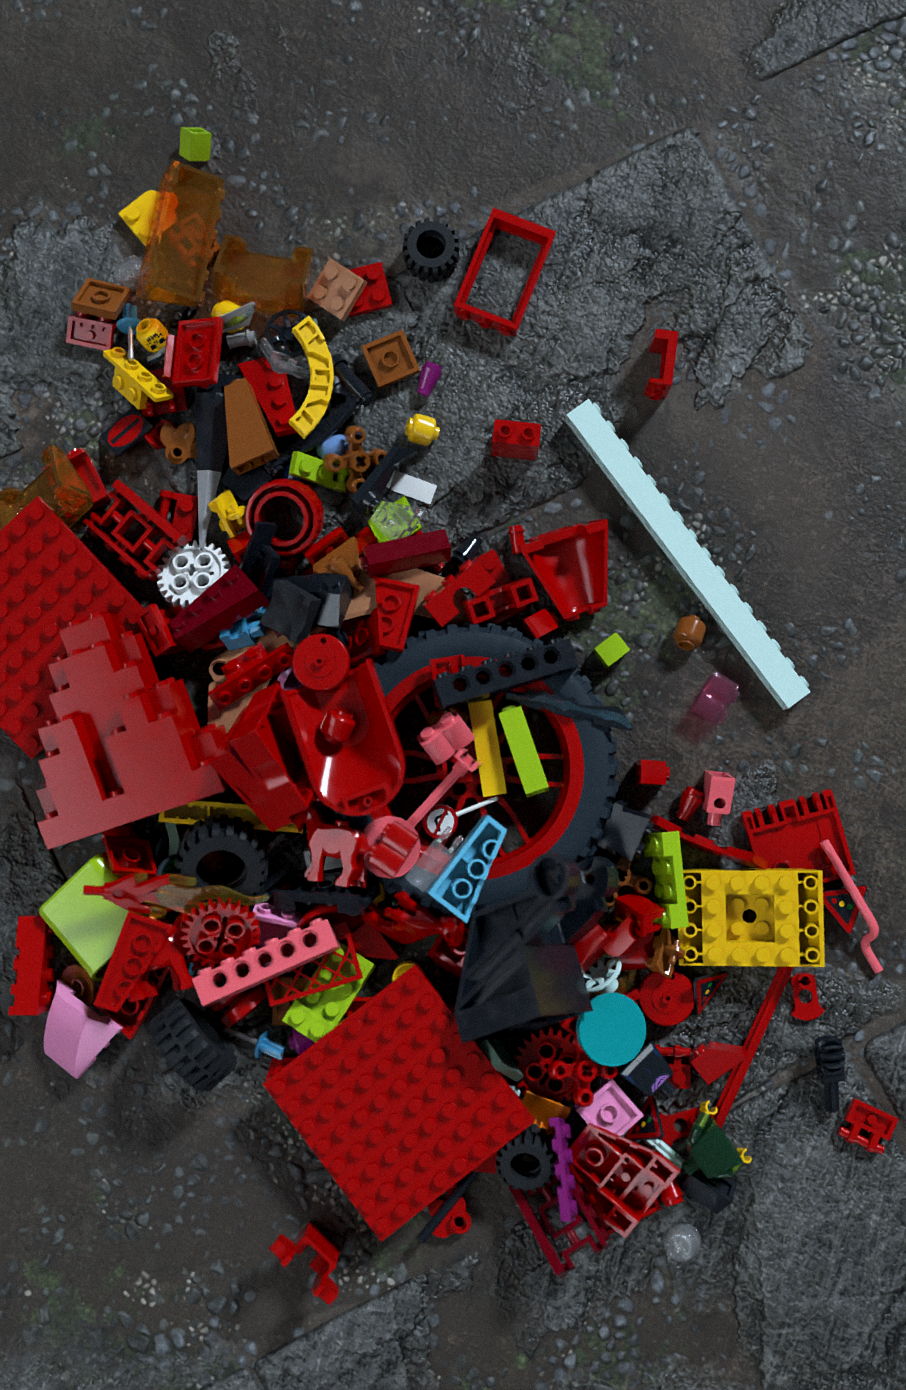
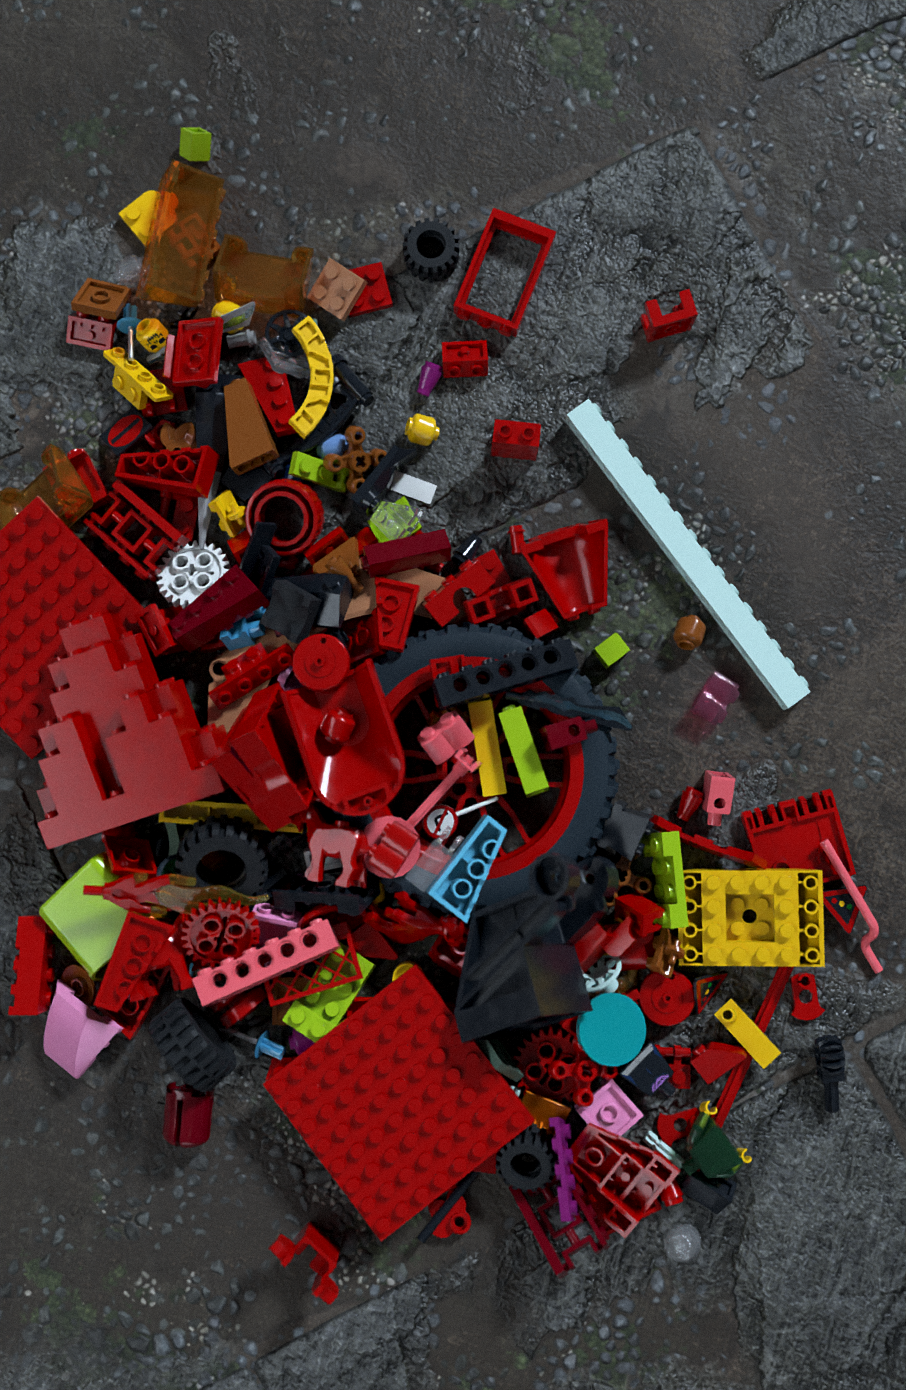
dark orange plate [361,329,420,389] -> none
piece [624,1095,664,1141] -> none
red slope [635,760,670,785] -> none
red panel [643,329,679,400] -> none
red plate [837,1097,899,1155] -> none
none -> red wedge [114,445,220,499]
none -> dark red cylinder [162,1082,215,1148]
none -> red bracket [442,340,488,378]
none -> dark red torso [539,716,598,752]
none -> red panel [640,289,698,343]
none -> yellow piece [714,999,781,1069]

